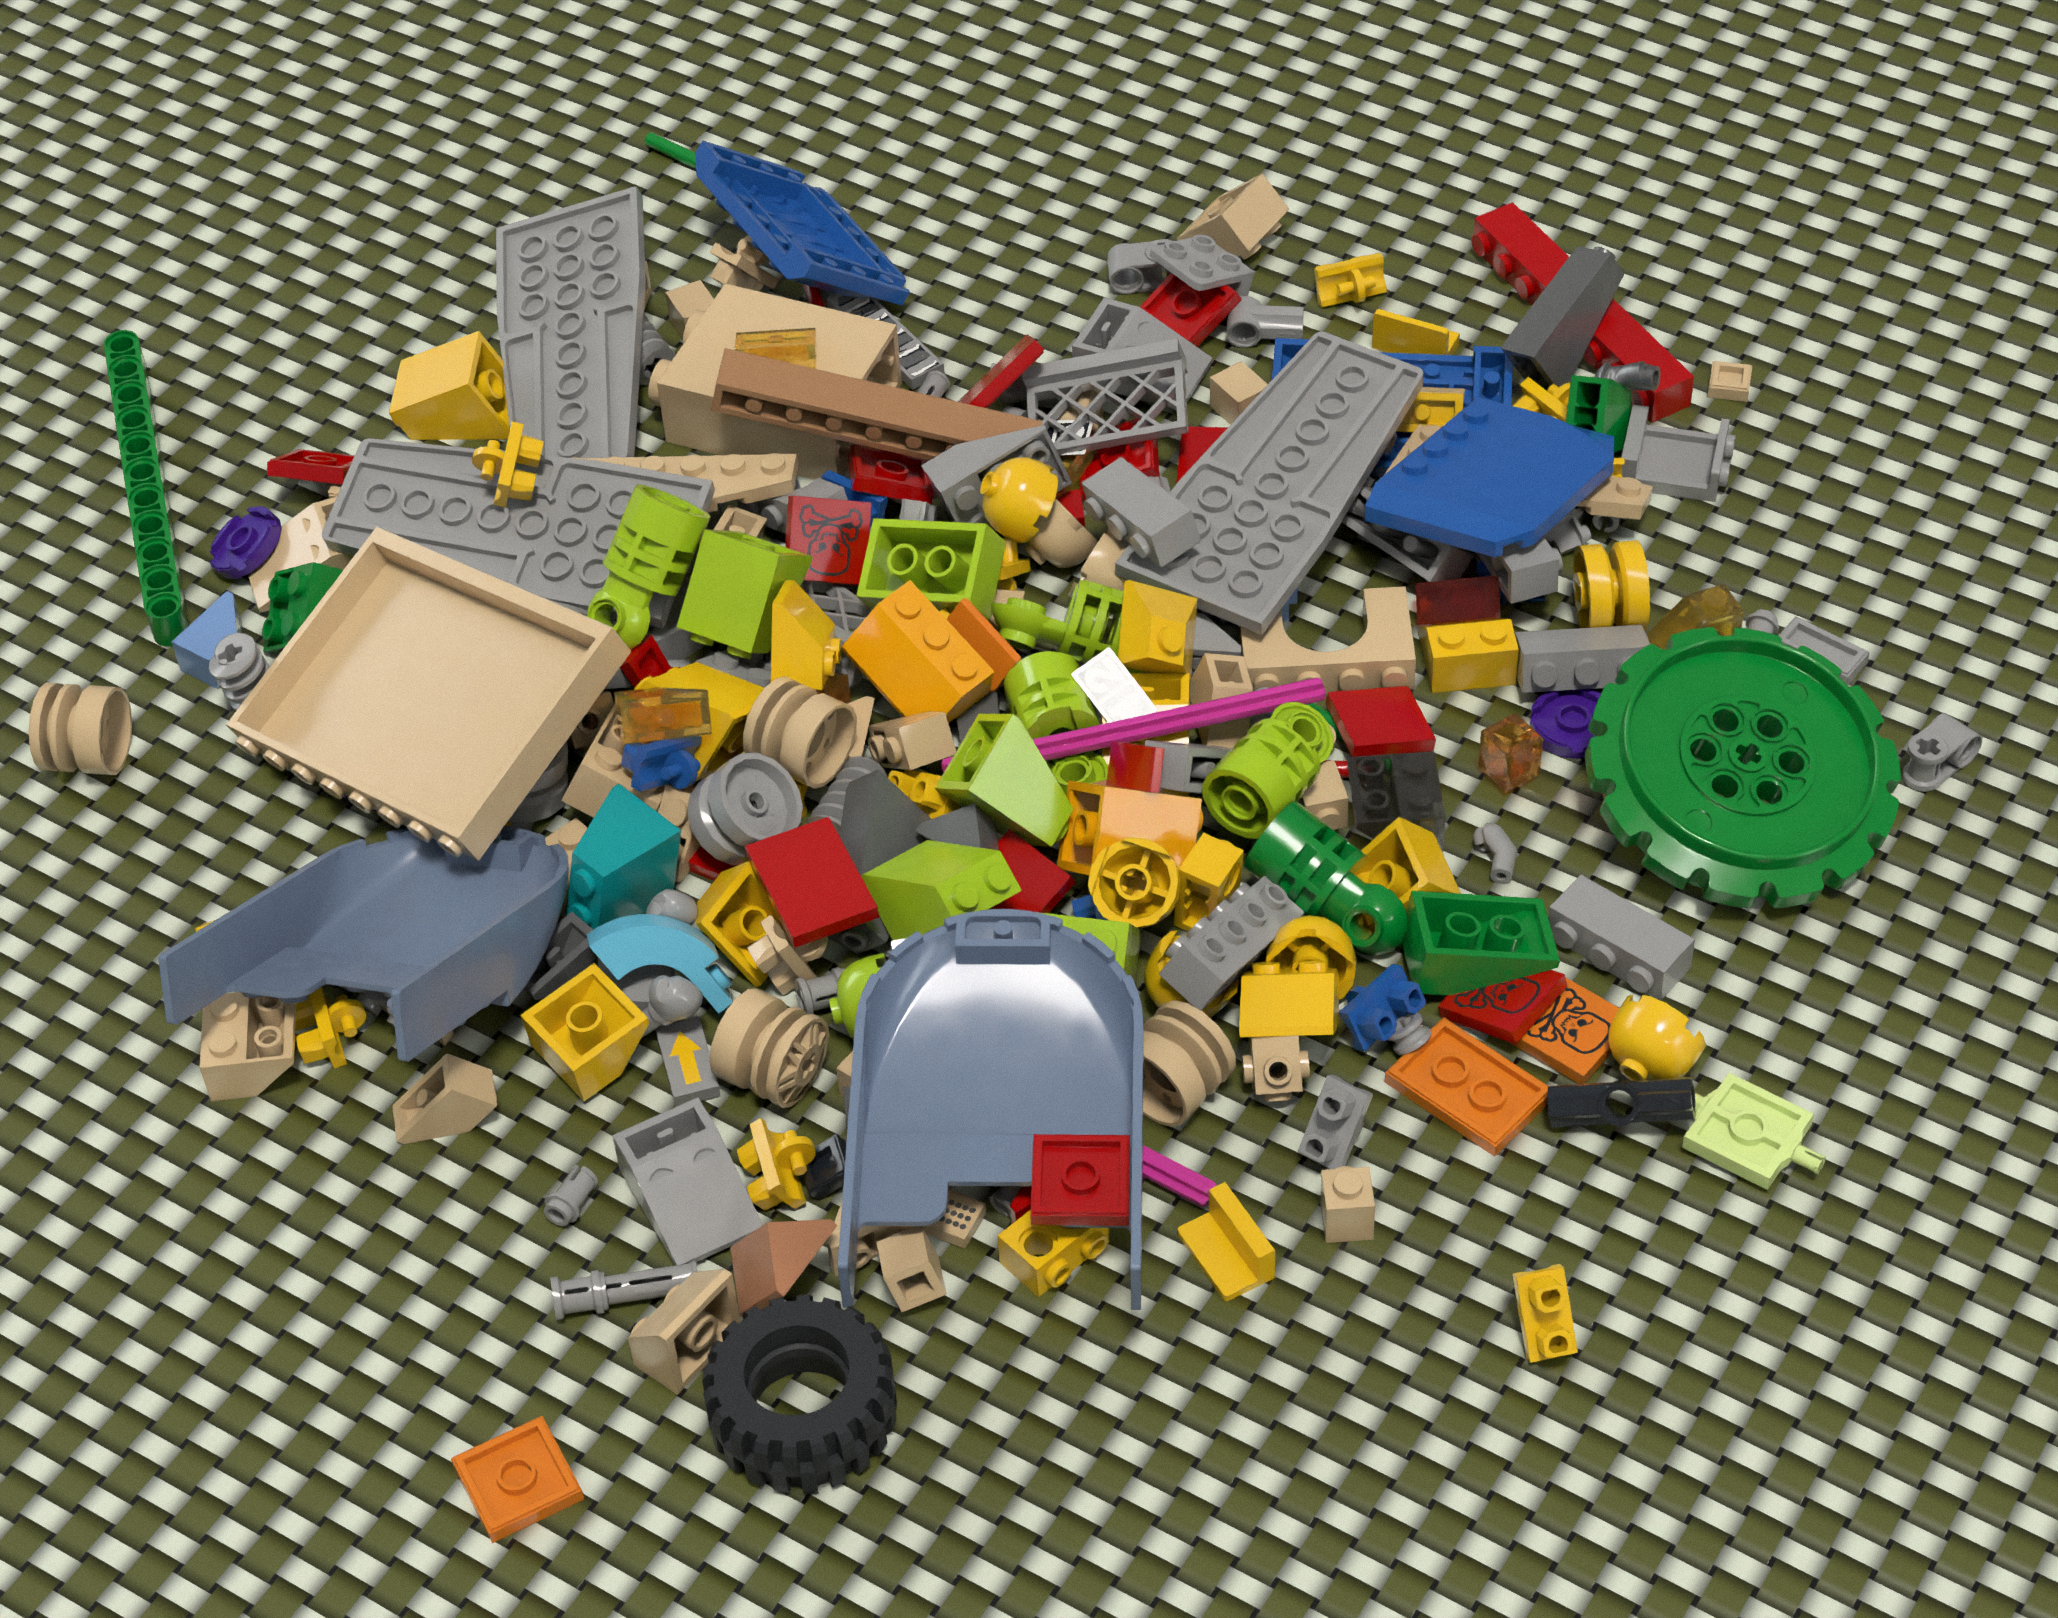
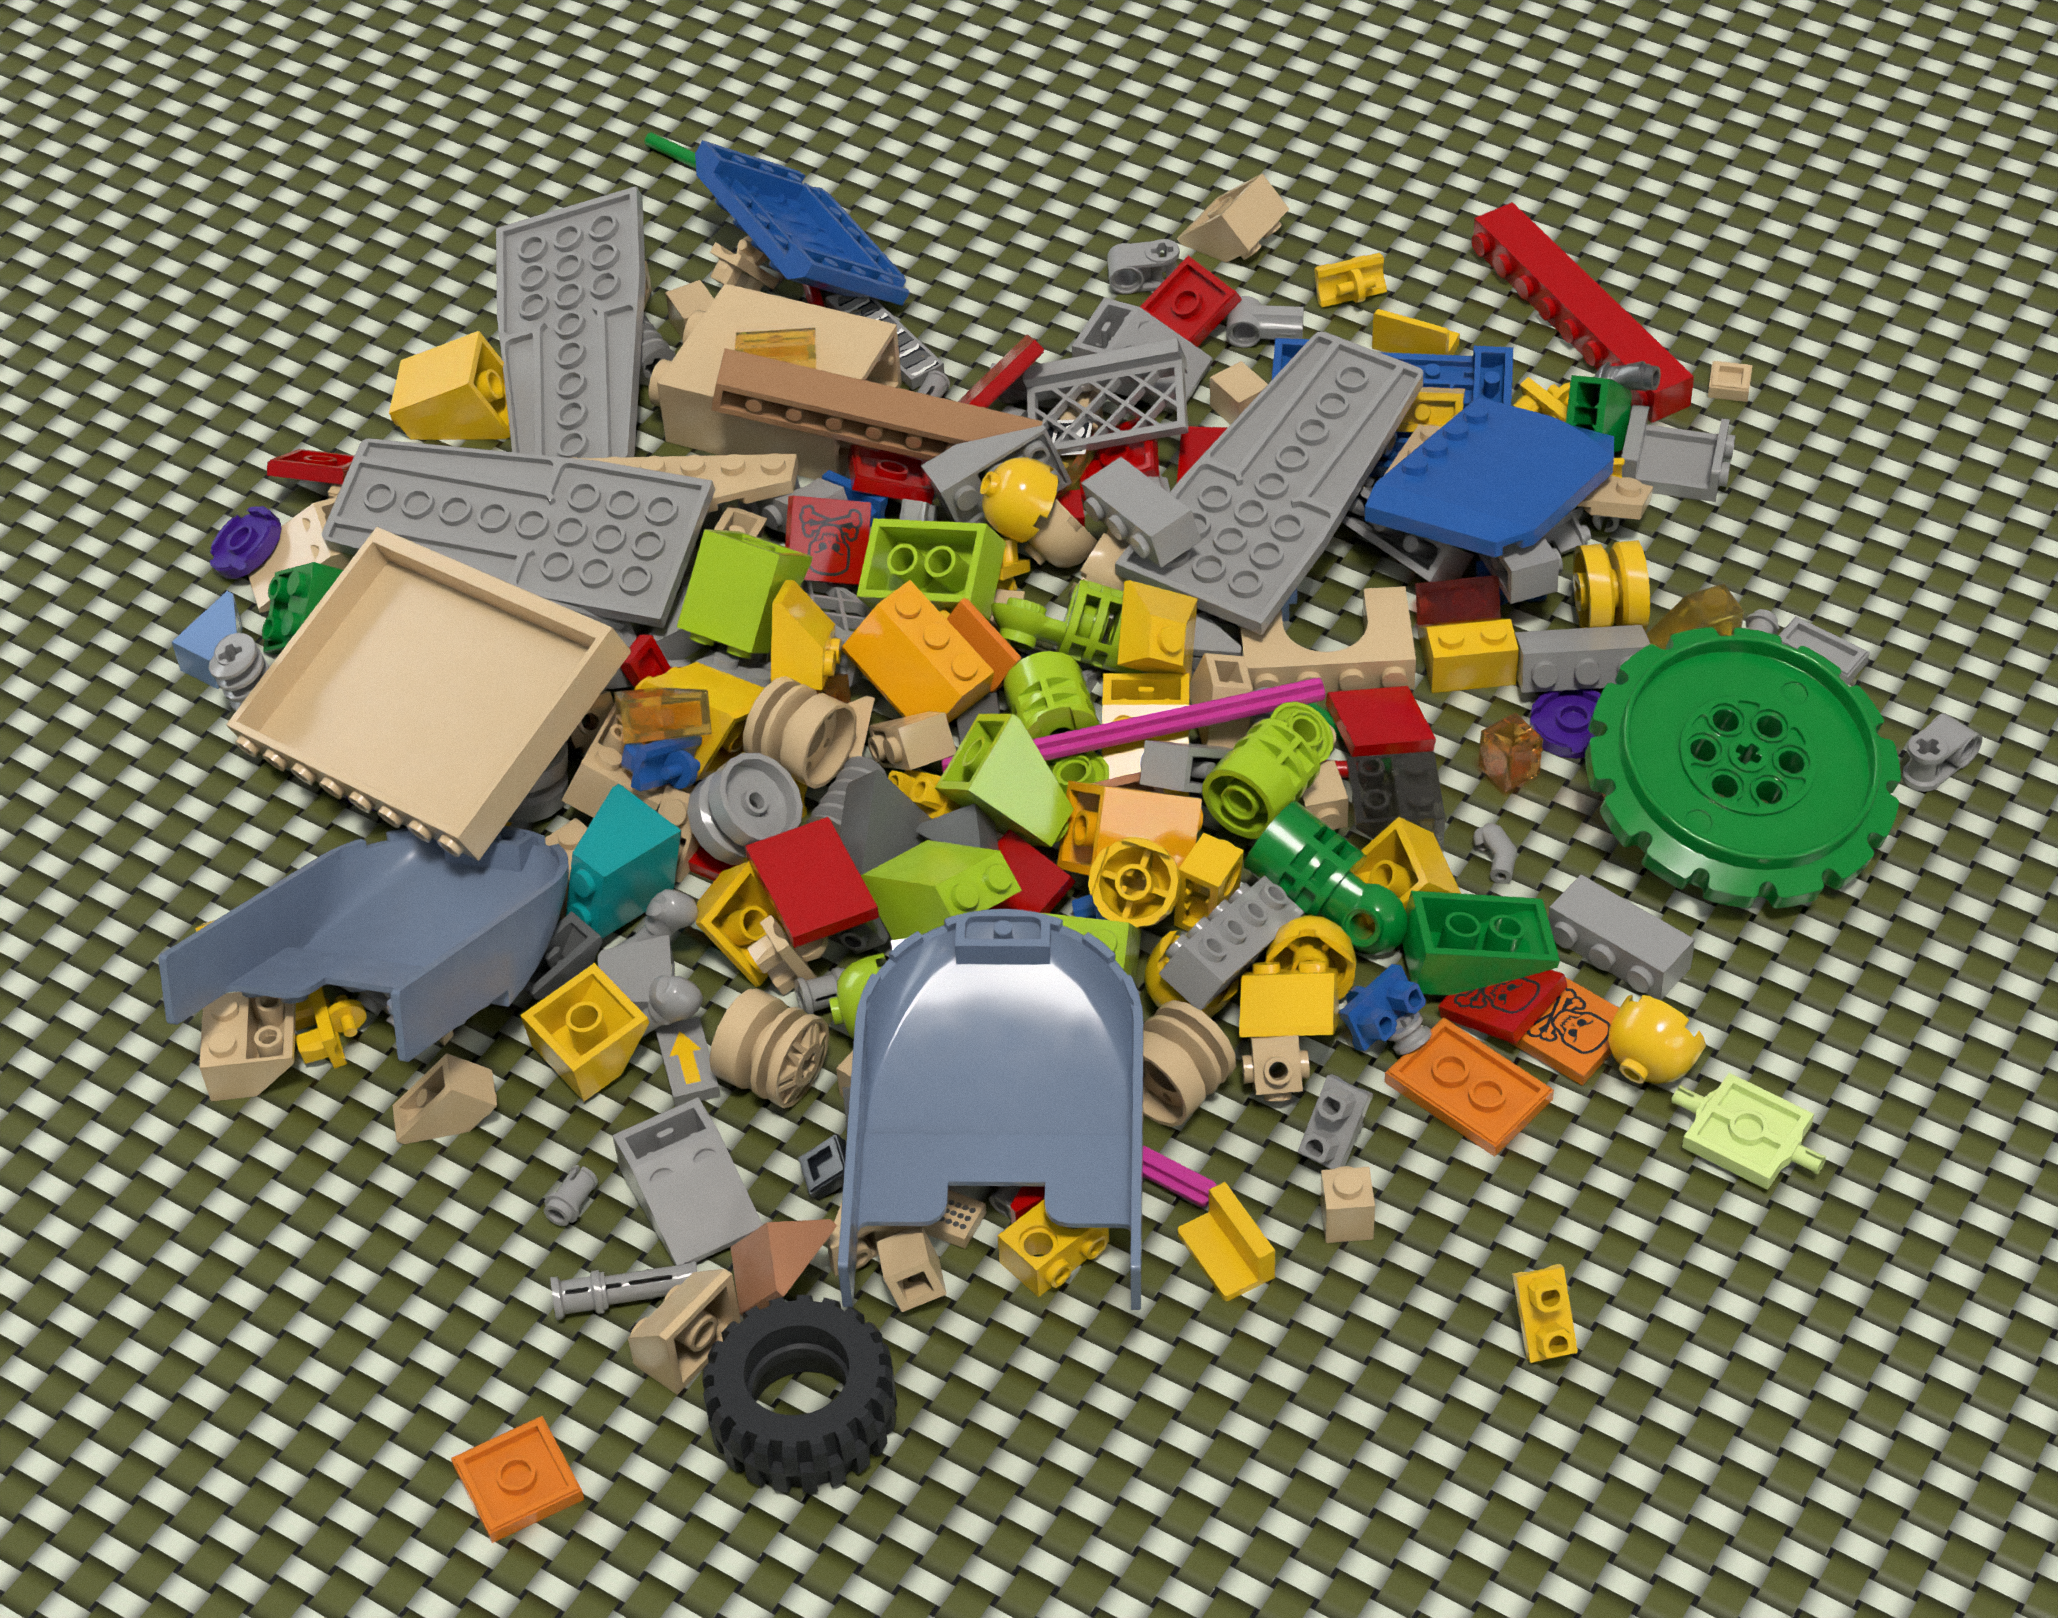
tan wheel [29,682,132,775] -> none
green beam [104,330,189,647] -> none
yellow hips [472,421,544,508] -> none
lime cylinder [586,484,710,650] -> none
medium azure arch [587,914,733,1014] -> none
yellow hips [737,1118,816,1211] -> none
red tile [1030,1134,1130,1226] -> none
sticker [1071,647,1158,723] -> none
red slope [1106,741,1165,793] -> none
light grey bracket [1149,235,1254,296] -> none
dark grey slope [1501,246,1625,391] -> none
black piece [1547,1077,1696,1128] -> none

